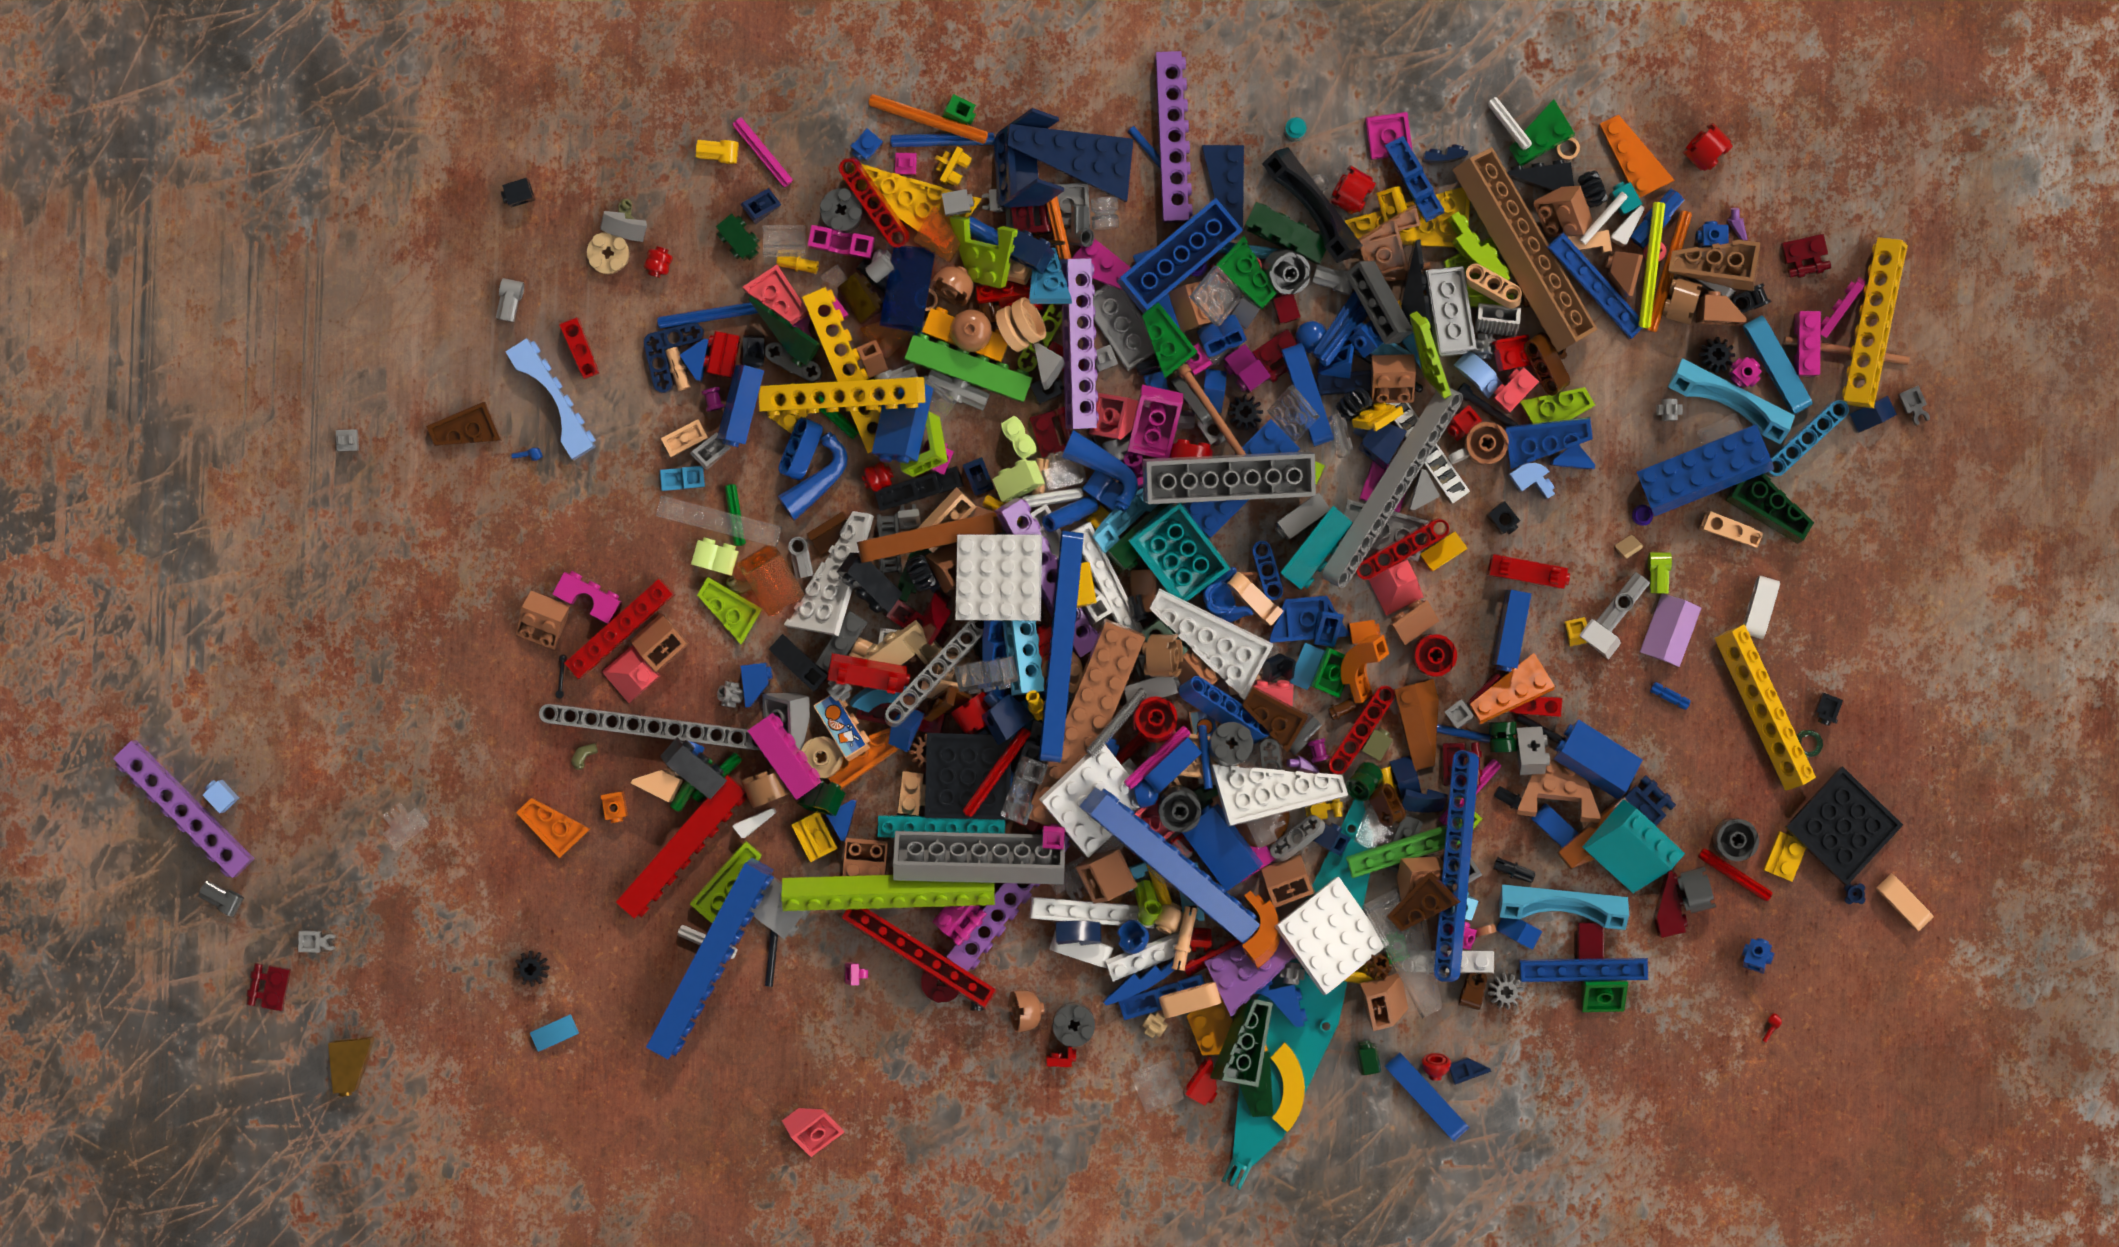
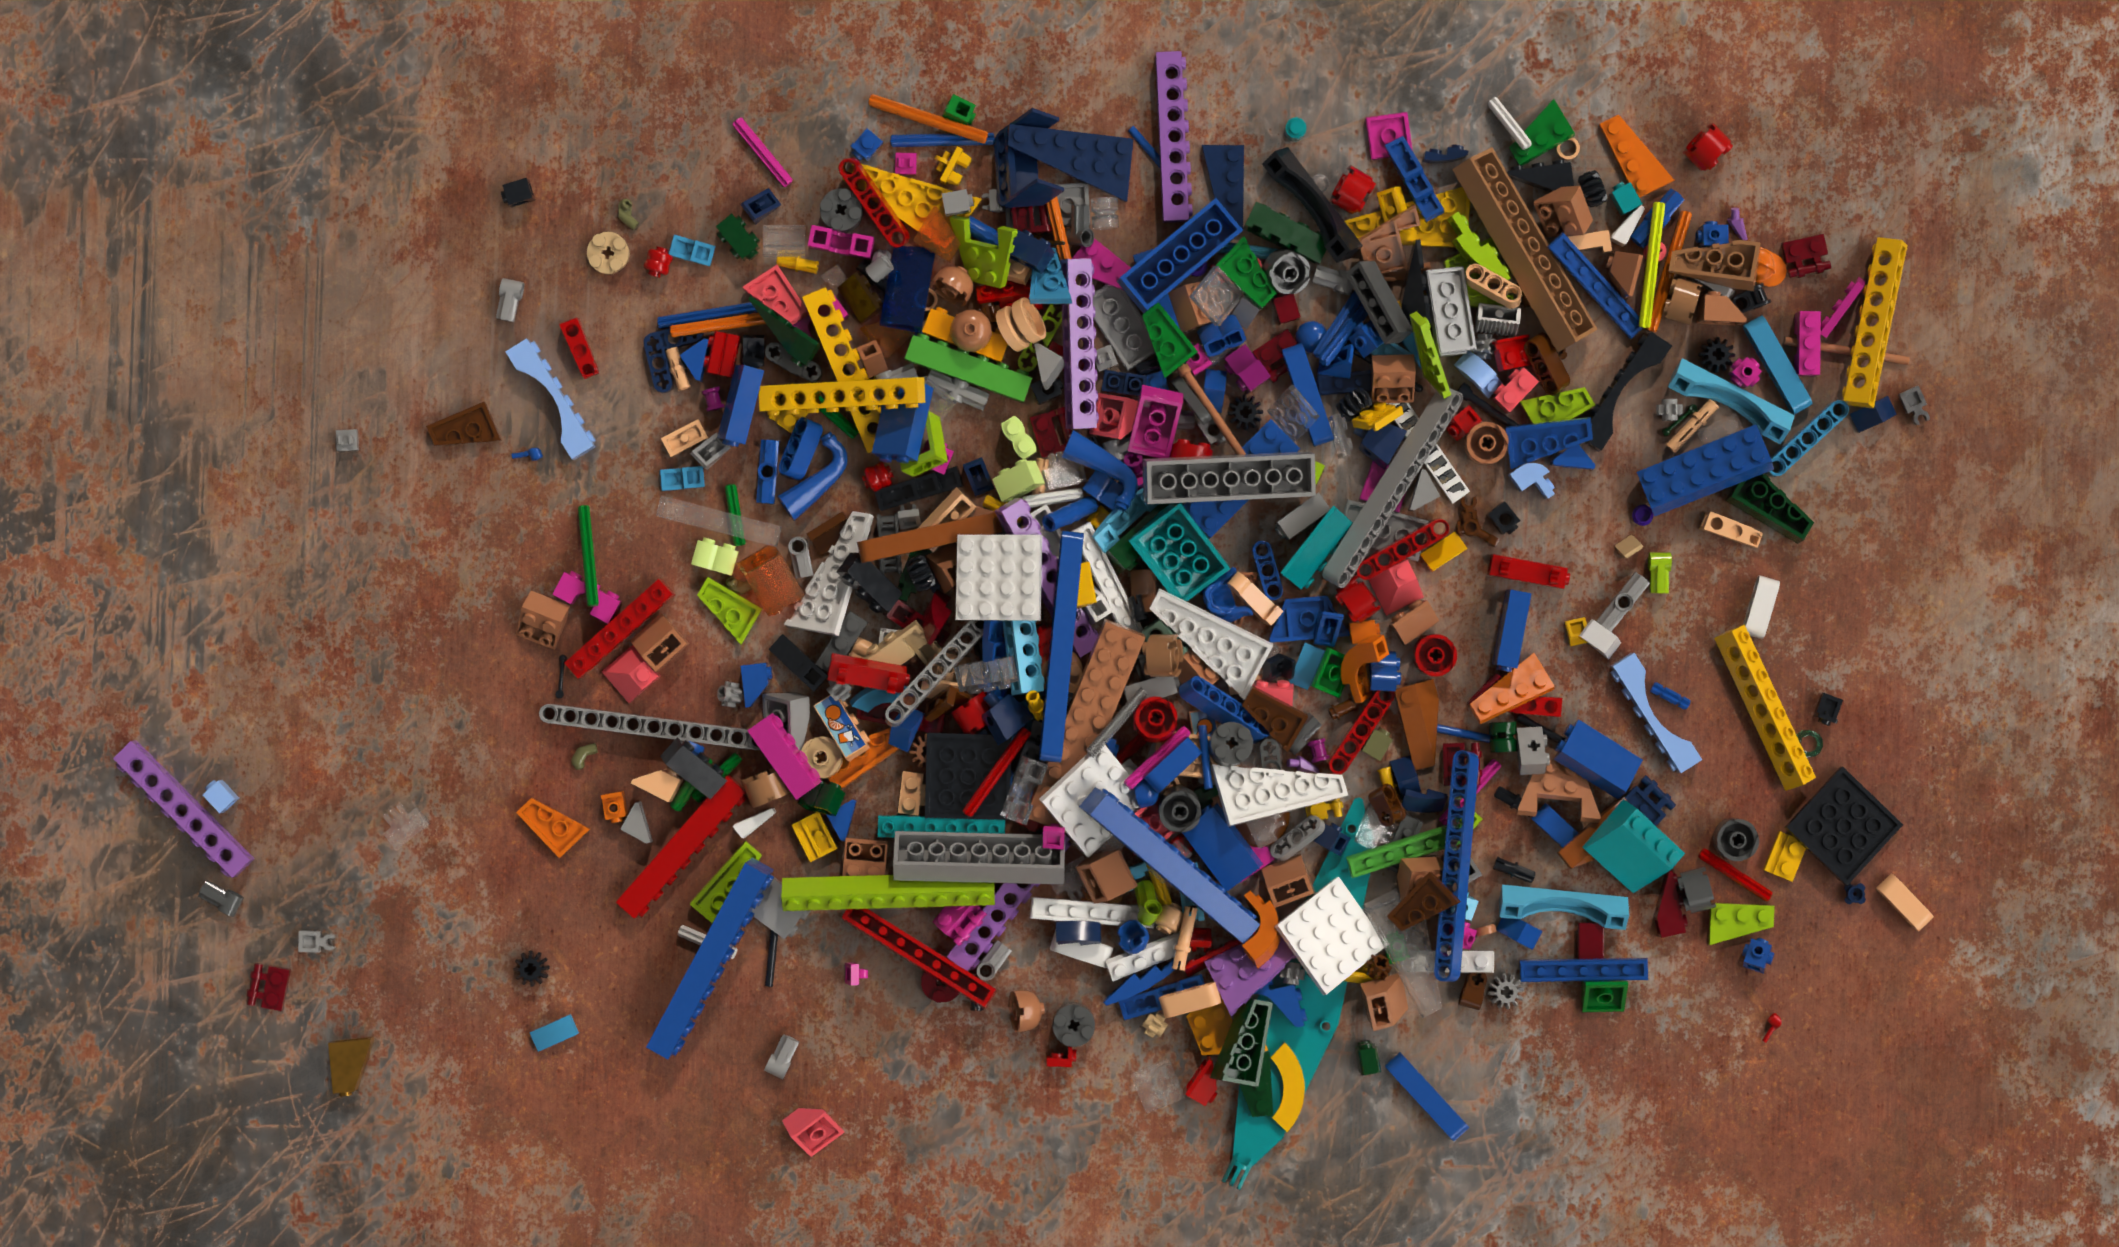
light grey slope [600,211,647,242] -> none
yellow piece [696,140,739,164] -> none
dark green wheel [1346,762,1383,801] -> none
red brick [1422,1053,1451,1081] -> none
light grey brick [1445,699,1475,729] -> none
white tile [1448,448,1469,464] -> none
dark blue tile [1449,1057,1491,1085] -> none
white bar [1579,192,1628,245] -> none
lavender slope [1640,593,1701,667] -> none
none -> green axle [578,505,599,607]
none -> light grey slope [621,801,653,844]
none -> dark azure slope [668,234,716,267]
none -> orange axle [670,313,777,337]
none -> blue piece [756,439,780,504]
none -> light grey piece [764,1034,799,1080]
none -> light grey piece [976,940,1012,981]
none -> dark blue slope [1101,370,1147,397]
none -> red brick [1334,574,1381,623]
none -> blue brick [1369,651,1401,691]
none -> reddish brown piece [1456,497,1500,547]
none -> black arch [1585,332,1672,452]
none -> light blue arch [1610,653,1702,773]
none -> dark green hinge [1662,404,1698,436]
none -> light nougat pin [1665,399,1719,454]
none -> lime wing [1708,903,1775,945]
none -> orange piece [1755,247,1787,287]

